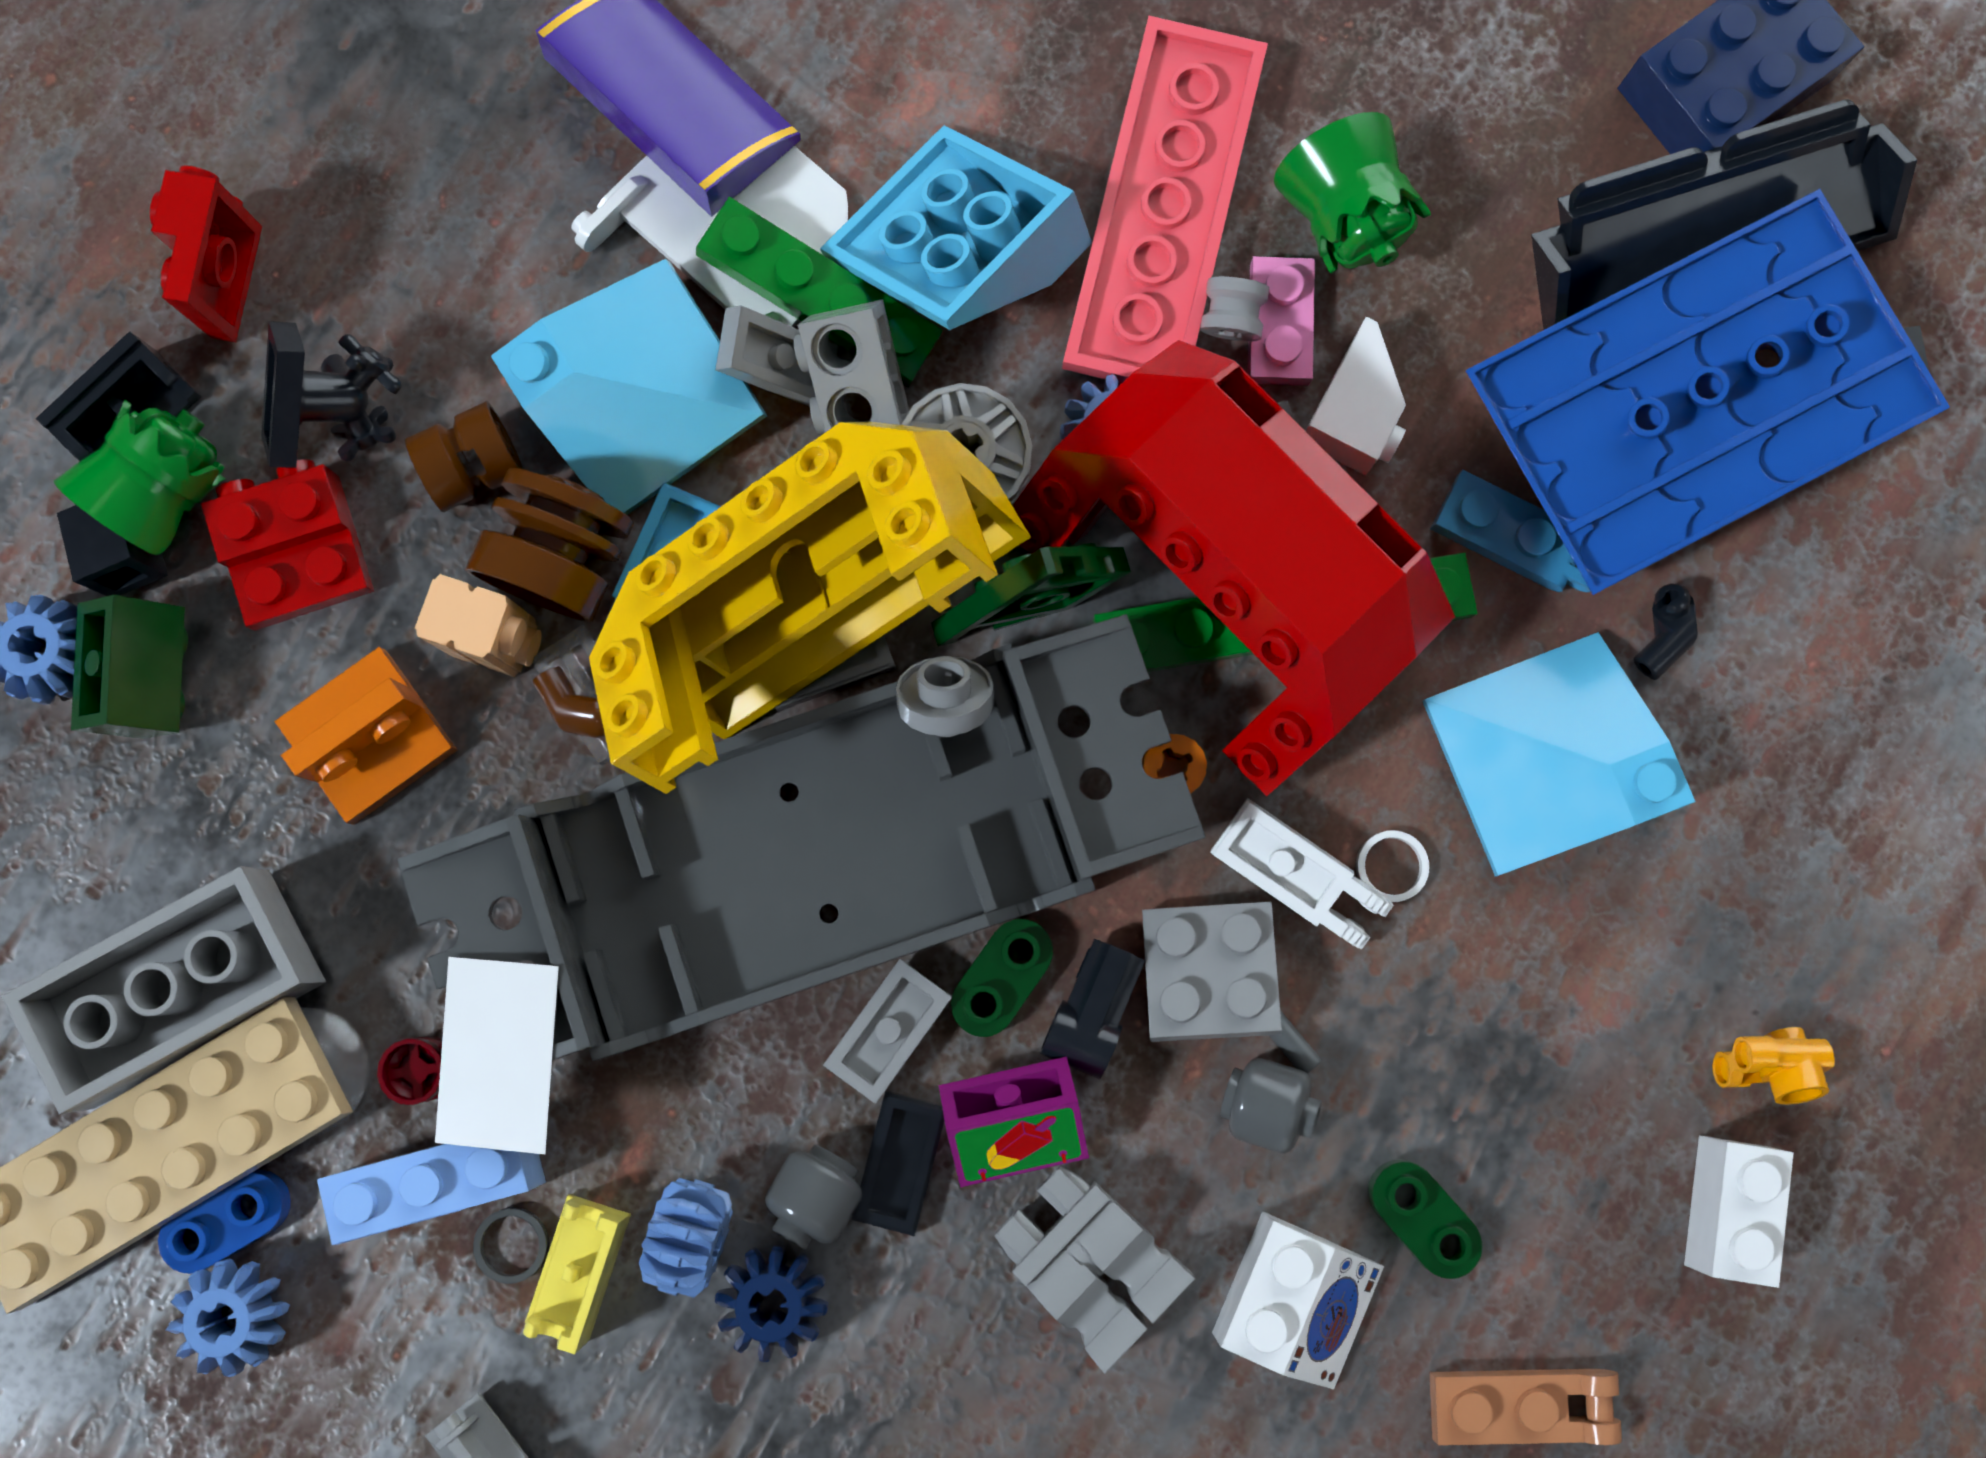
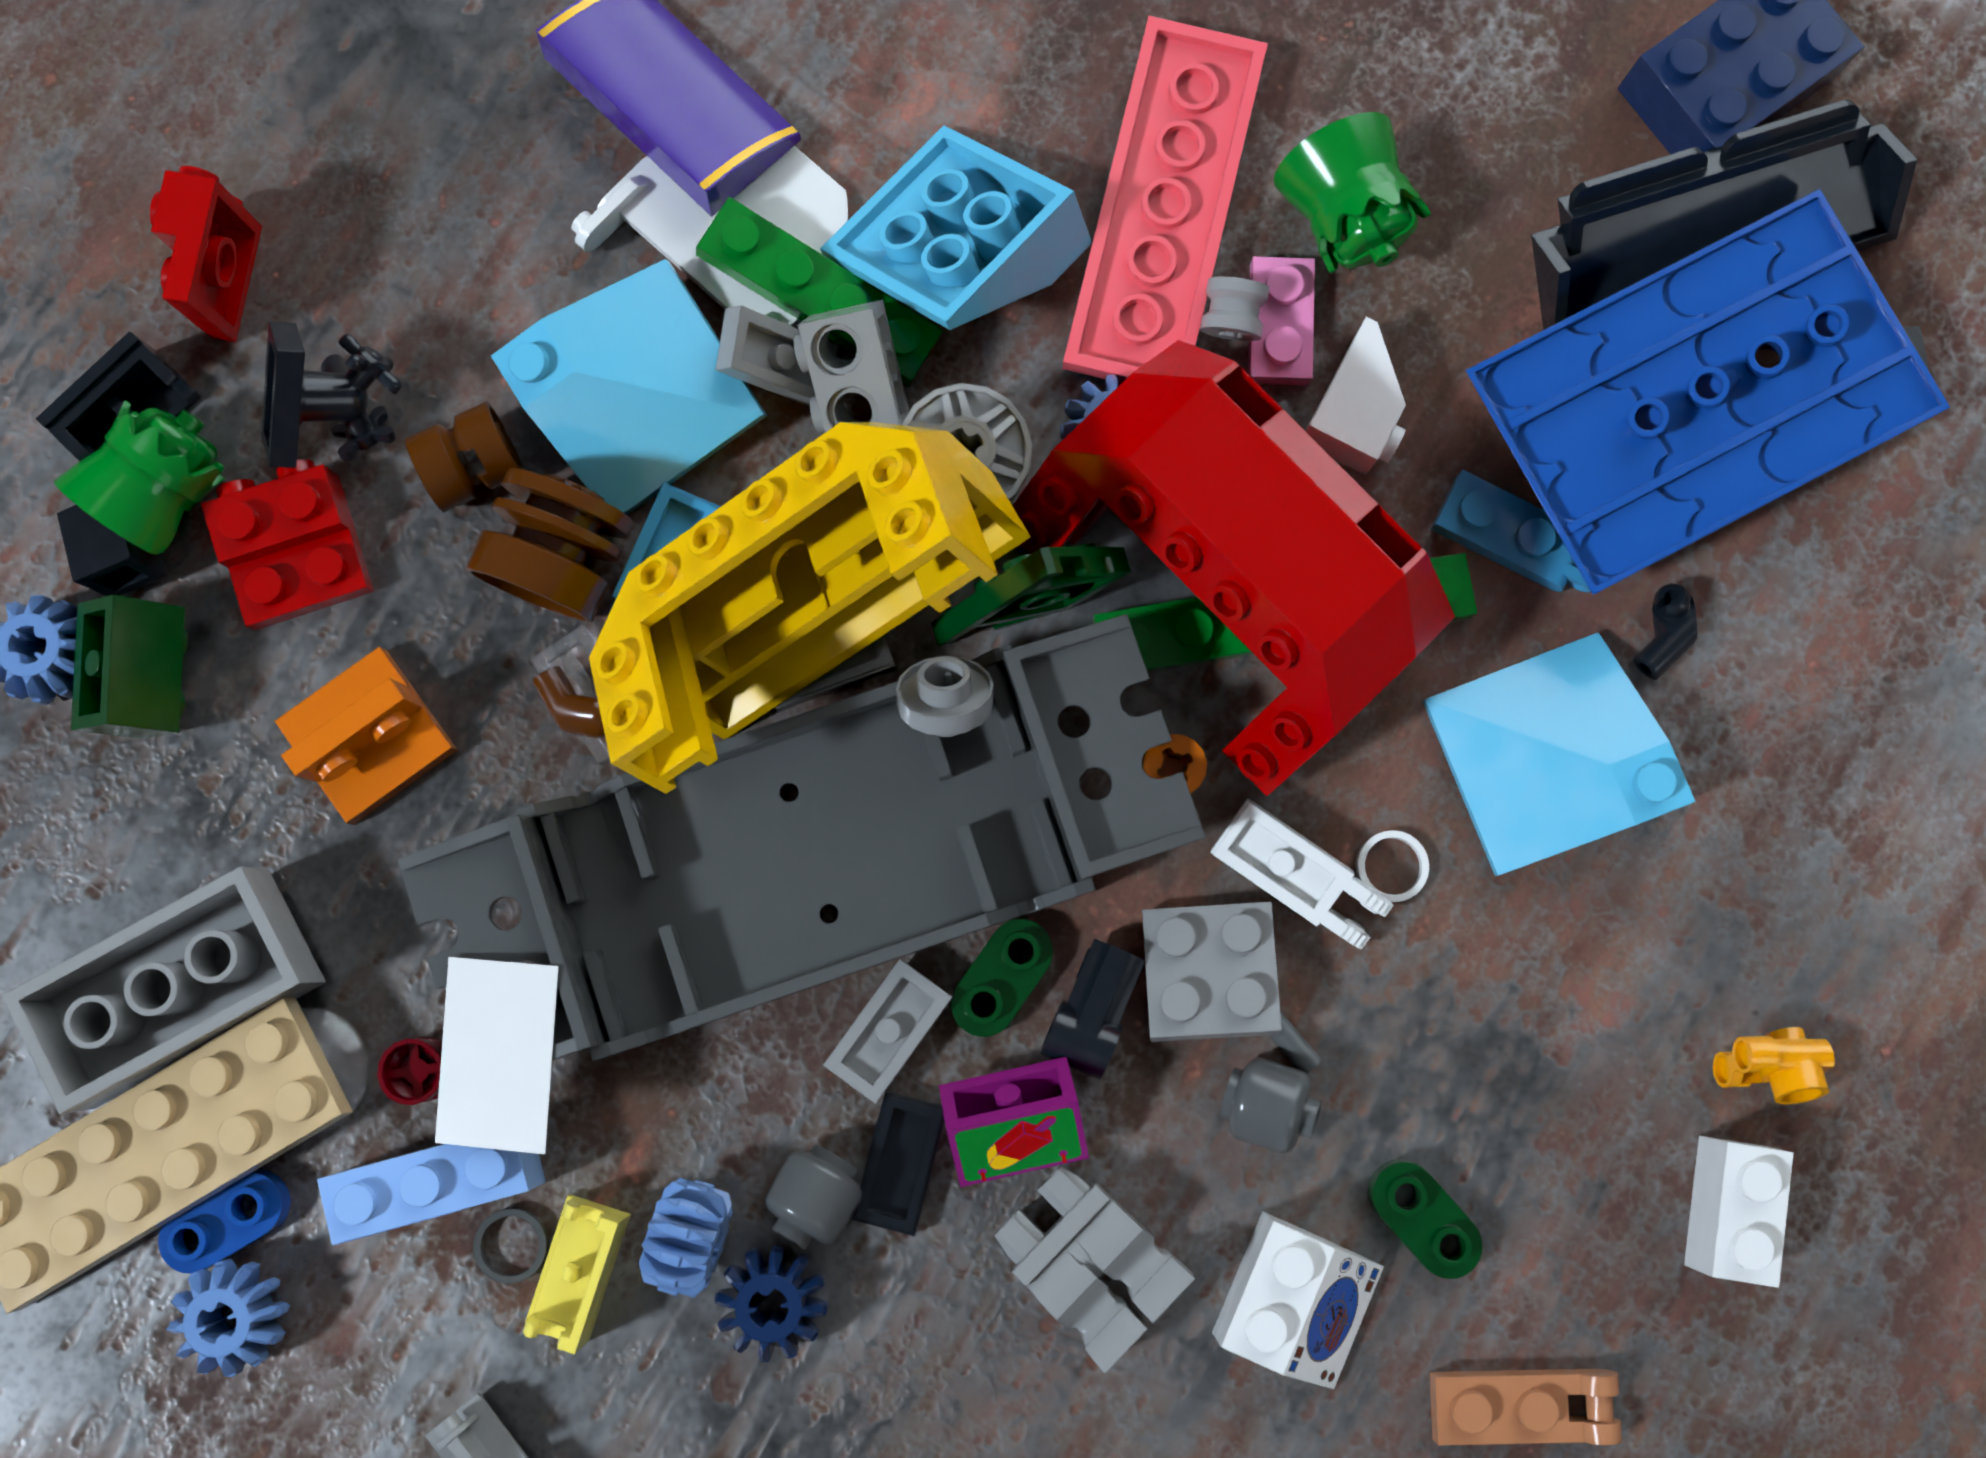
light nougat brick [415,574,542,677] -> none

